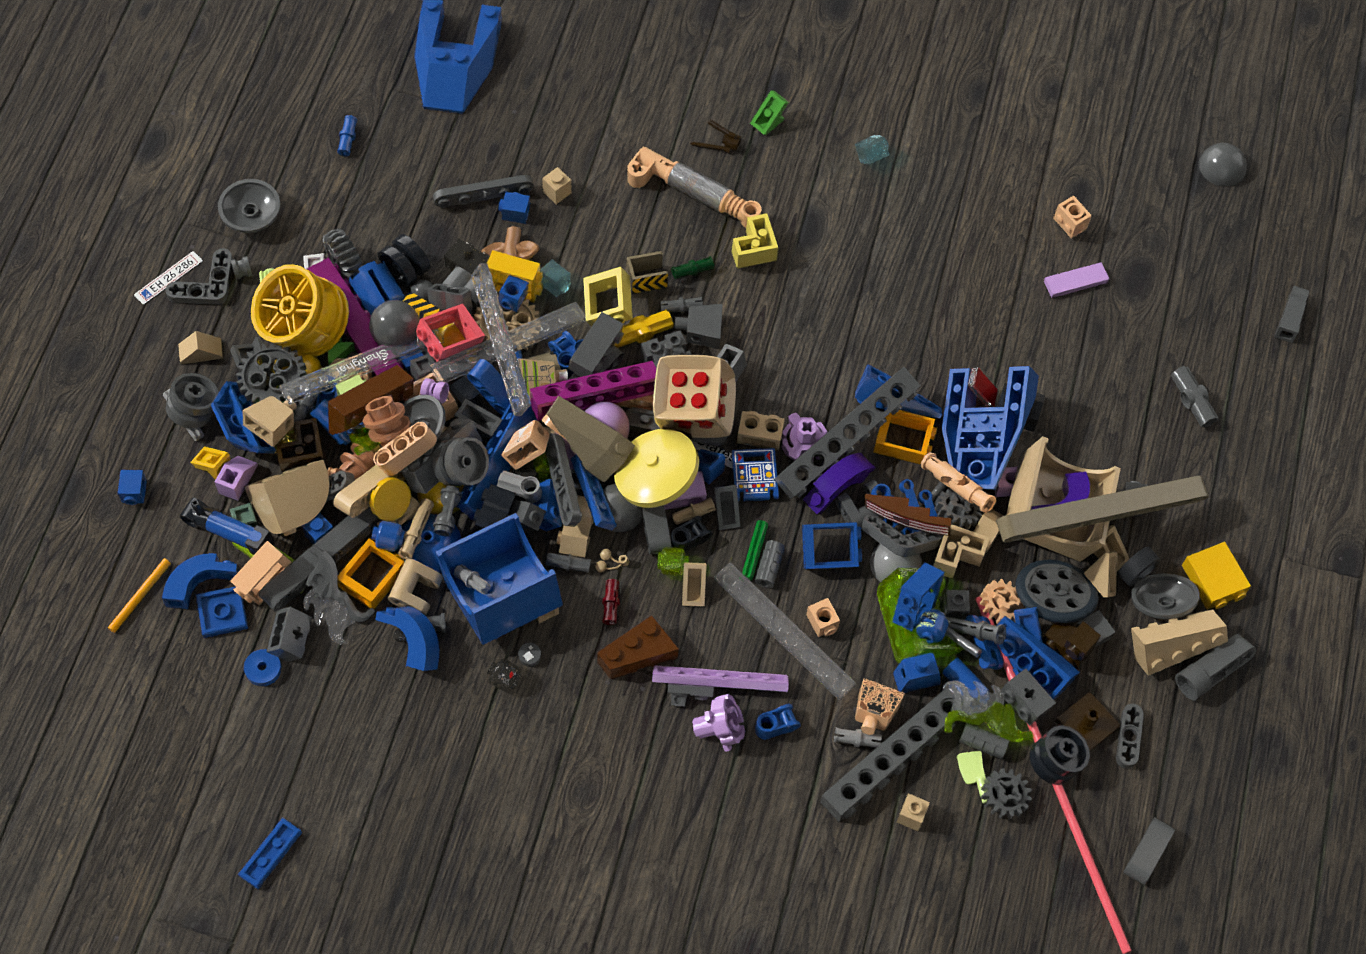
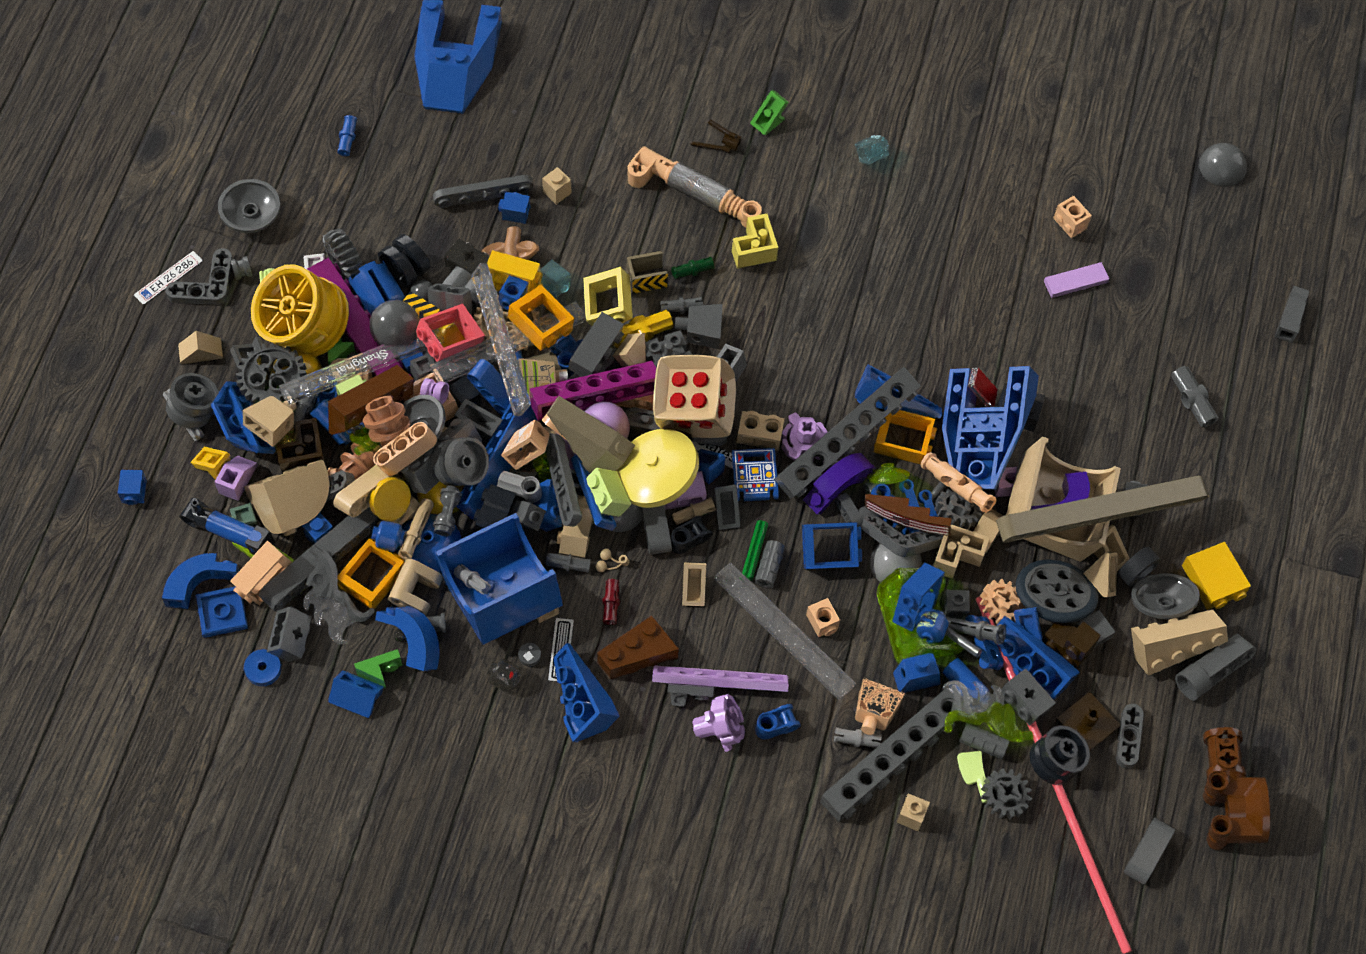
light orange bar [108,558,171,633] -> none
blue tile [238,818,302,889] -> none
clear neon green head [657,547,689,576] -> none
none -> blue panel [328,670,384,718]
none -> bright green slope [354,649,402,688]
none -> light orange window [508,285,575,351]
none -> sticker [548,618,574,681]
none -> blue wedge [553,643,619,742]
none -> yellowish green brick [586,468,632,517]
none -> tan slope [613,333,646,367]
none -> clear neon green dish [867,463,910,484]
none -> reddish brown piece [1203,727,1270,850]

